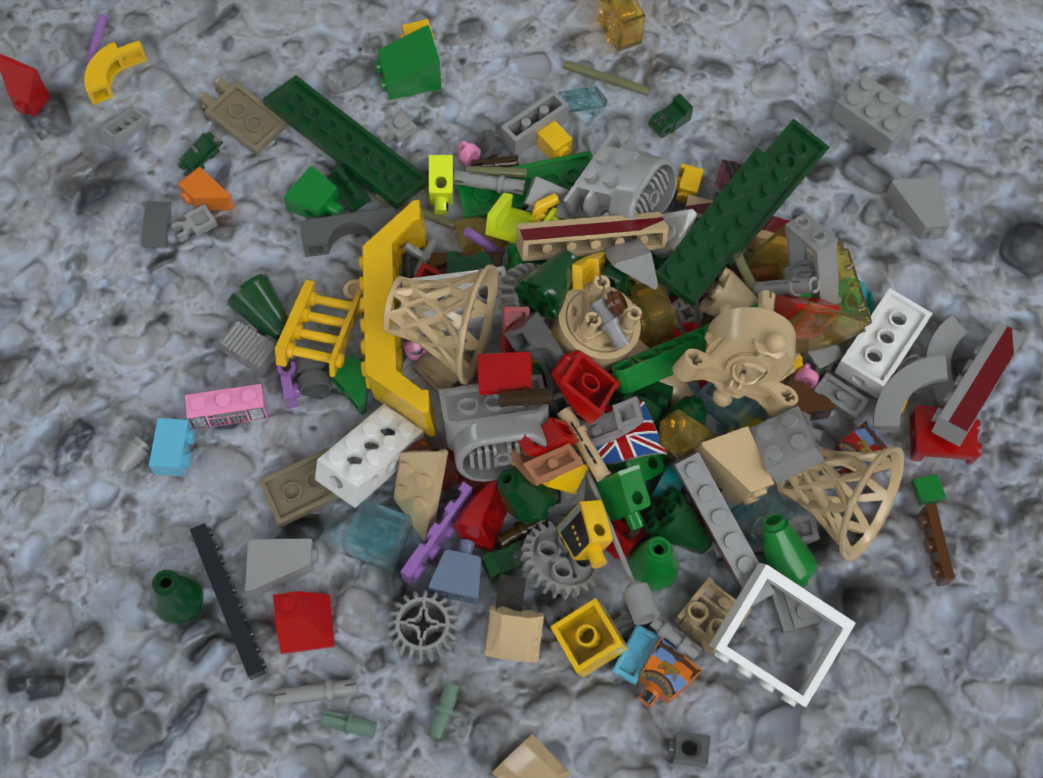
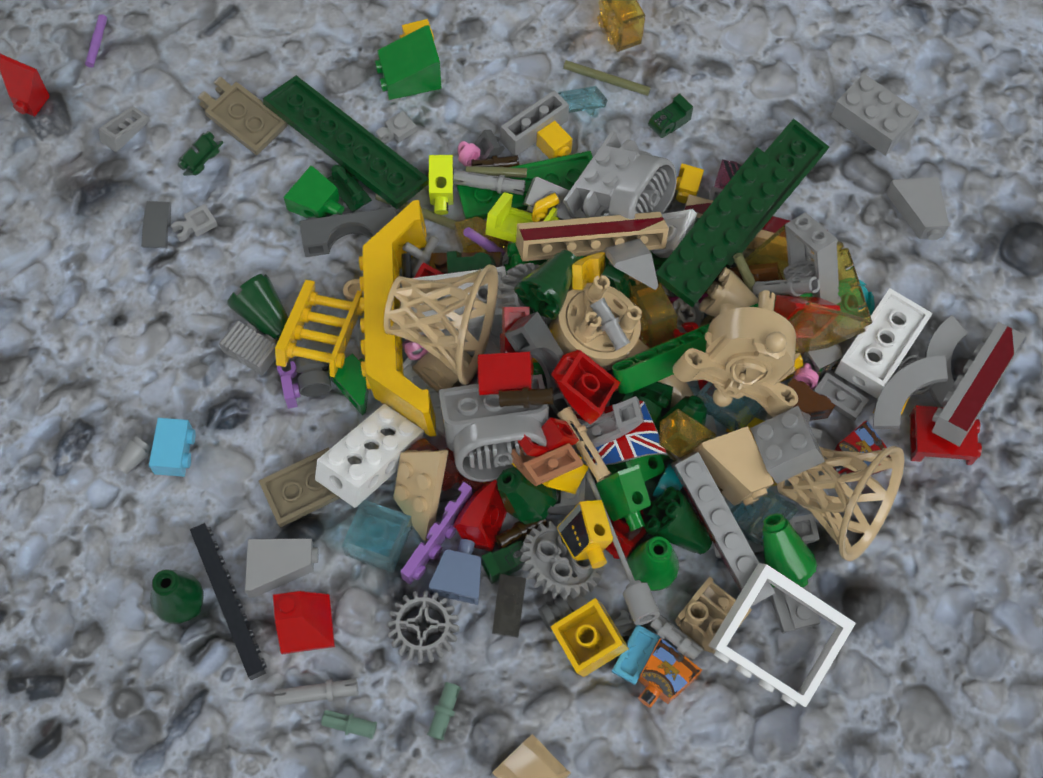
yellow arch [84,40,147,105] -> none
orange slope [178,167,235,210] -> none
bright pink brick [185,384,268,429] -> none
tan slope [485,606,544,662] -> none
reddish brown plate [605,290,628,316] -> none
dark grey brick [668,731,710,768] -> none
green tile [911,474,946,506] -> none
reddish brown plate [918,503,955,587] -> none

